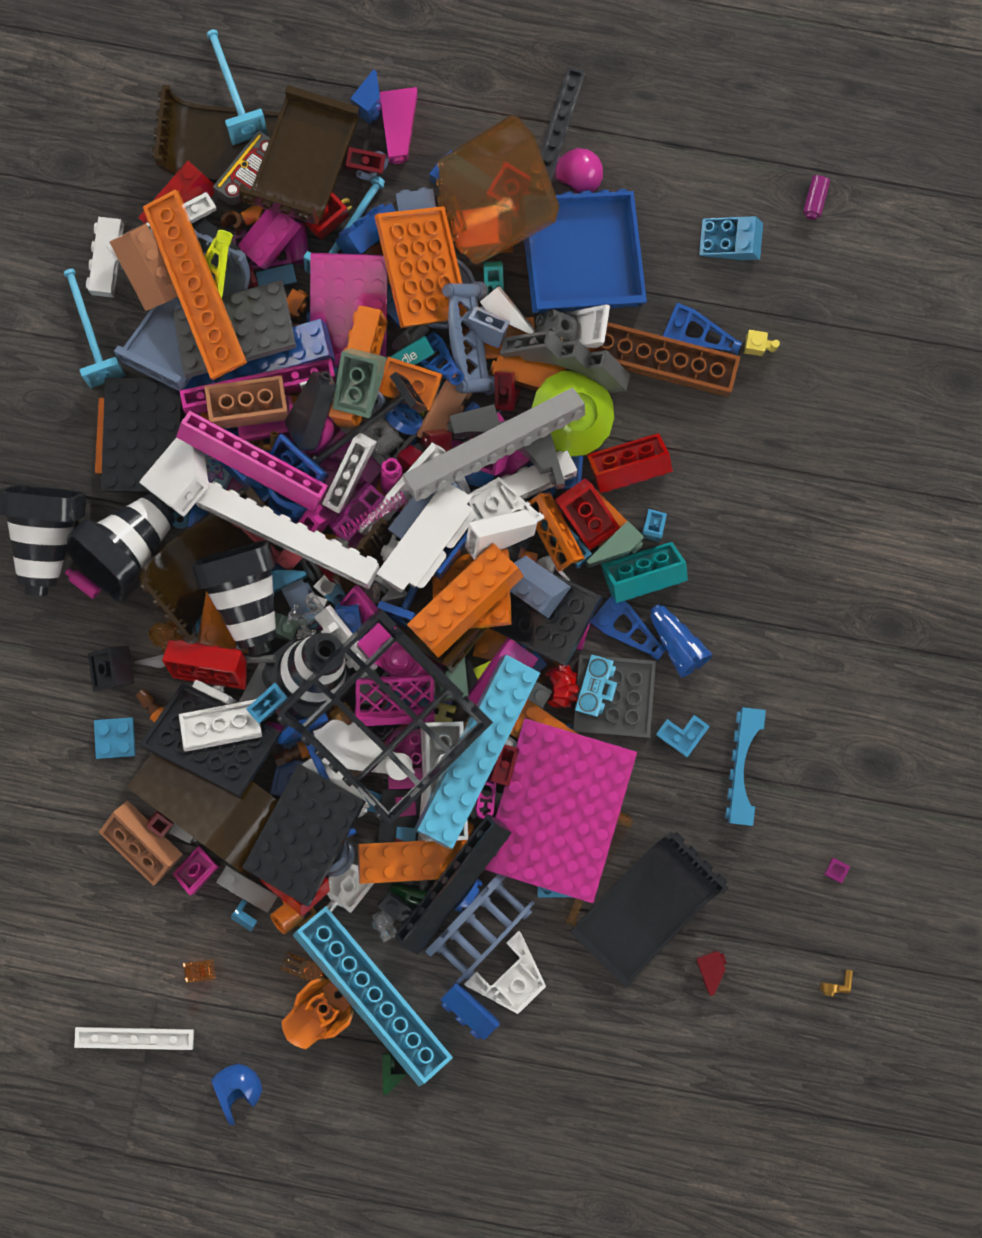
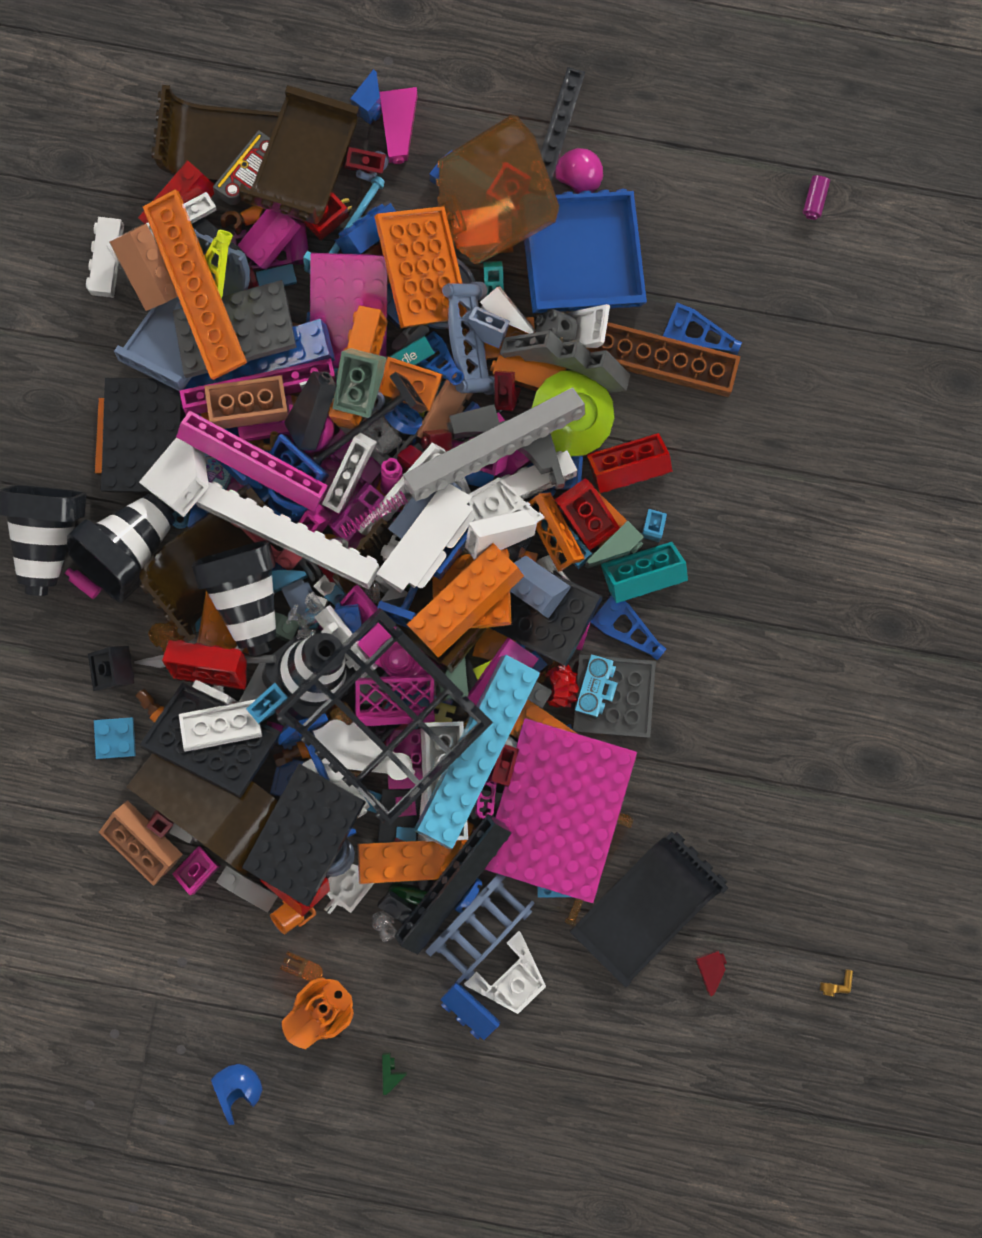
medium azure tile [64,269,126,389] -> none
white plate [74,1027,194,1050] -> none
clear orange slope [183,958,216,983] -> none
medium azure tile [207,29,268,146] -> none
dark azure tile [231,899,257,932] -> none
orange brick [287,289,308,322] -> none
medium azure brick [293,907,453,1086] -> none
sand blue brick [396,187,436,211] -> none
blue cone [650,604,712,678] -> none
dark azure plate [656,715,710,758] -> none
dark azure slope [699,216,763,260] -> none
dark azure arch [725,707,766,826] -> none
light yellow brick [744,330,780,356] -> none
magenta tile [824,858,850,884] -> none

